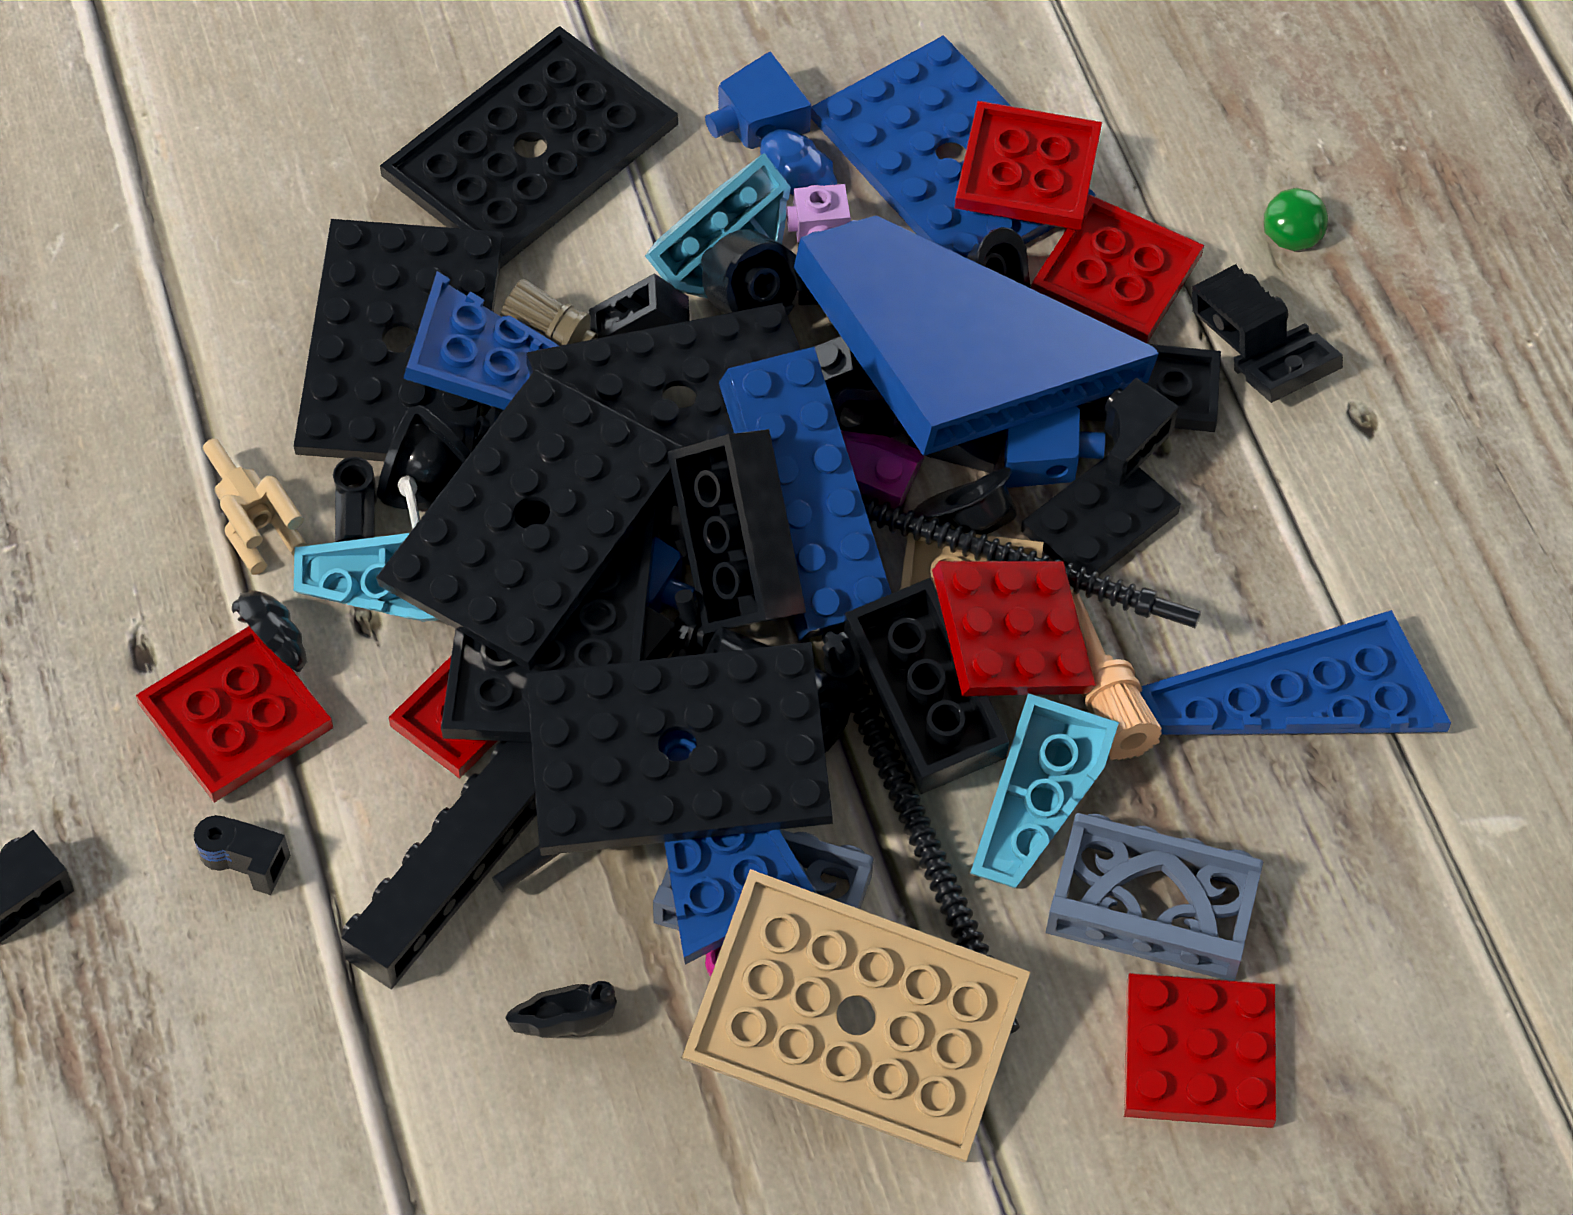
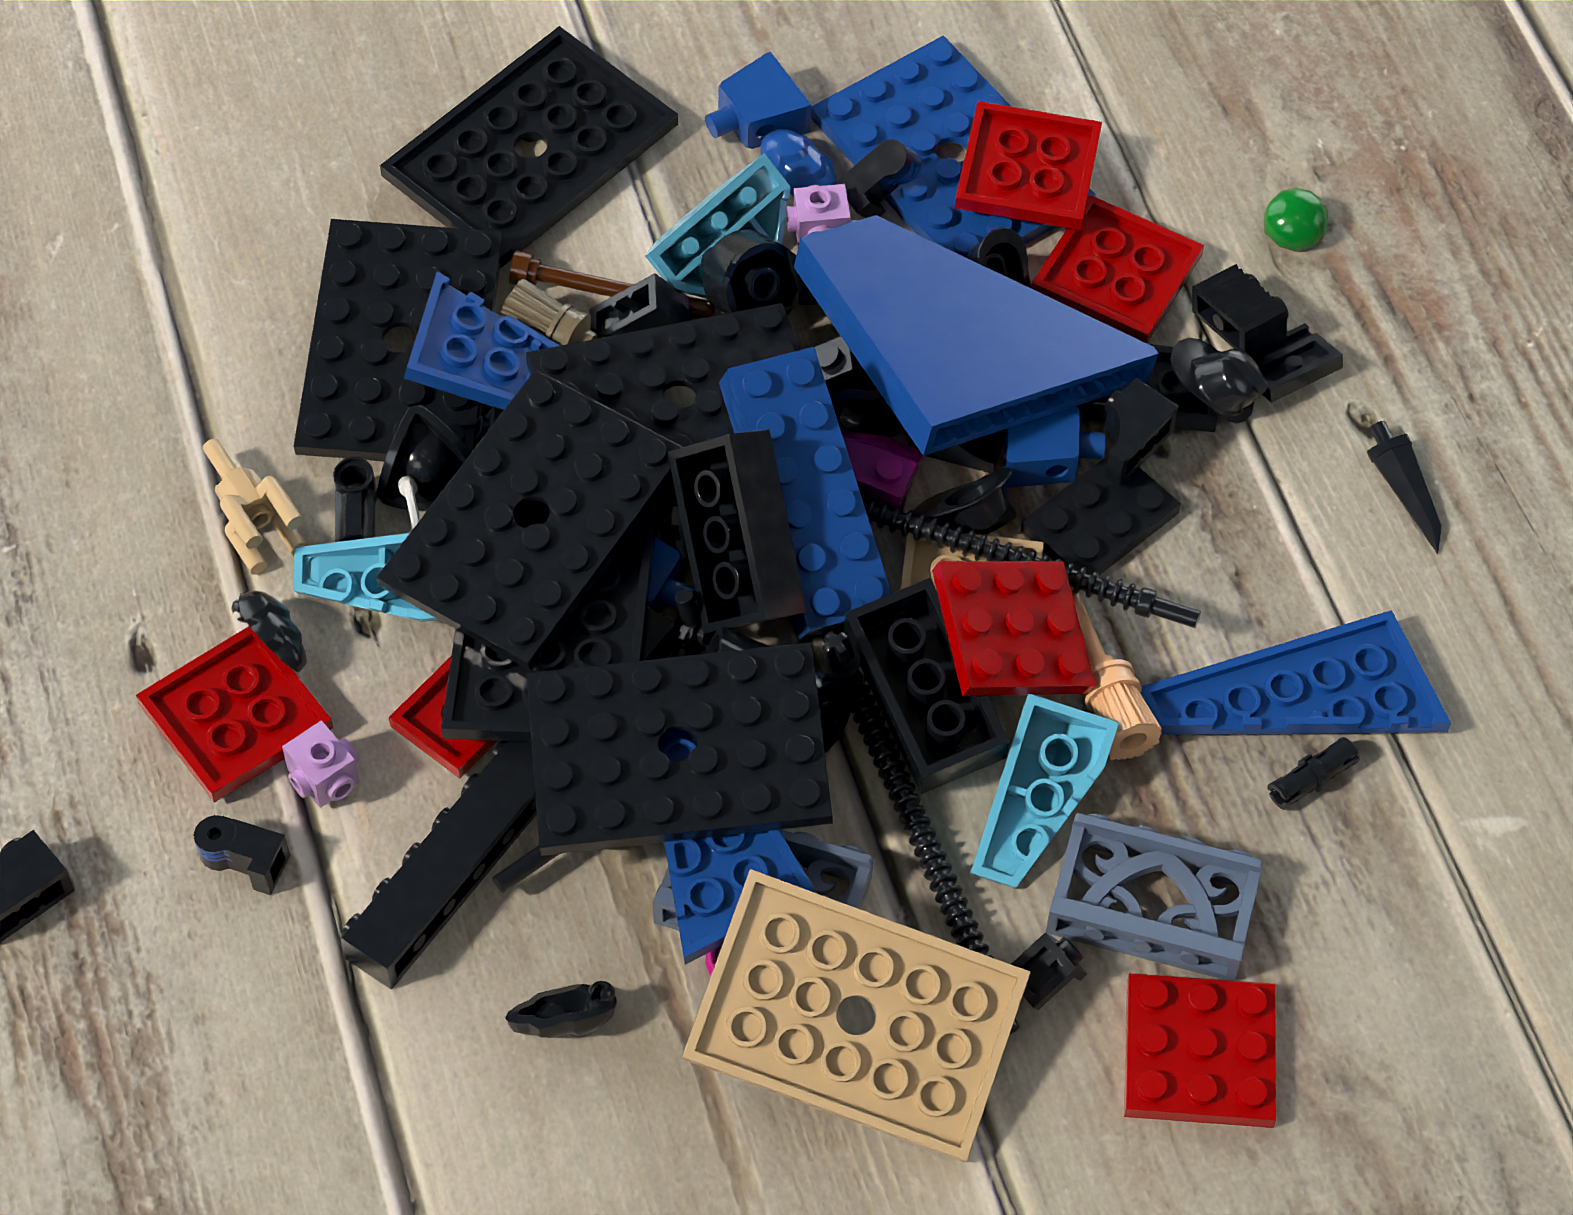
none -> lavender brick [282,720,359,808]
none -> reddish brown piece [509,250,715,317]
none -> black leg [835,139,921,218]
none -> black bracket [1011,932,1087,1010]
none -> black piece [1170,337,1268,424]
none -> black pin [1267,737,1360,810]
none -> black bar [1367,421,1442,555]

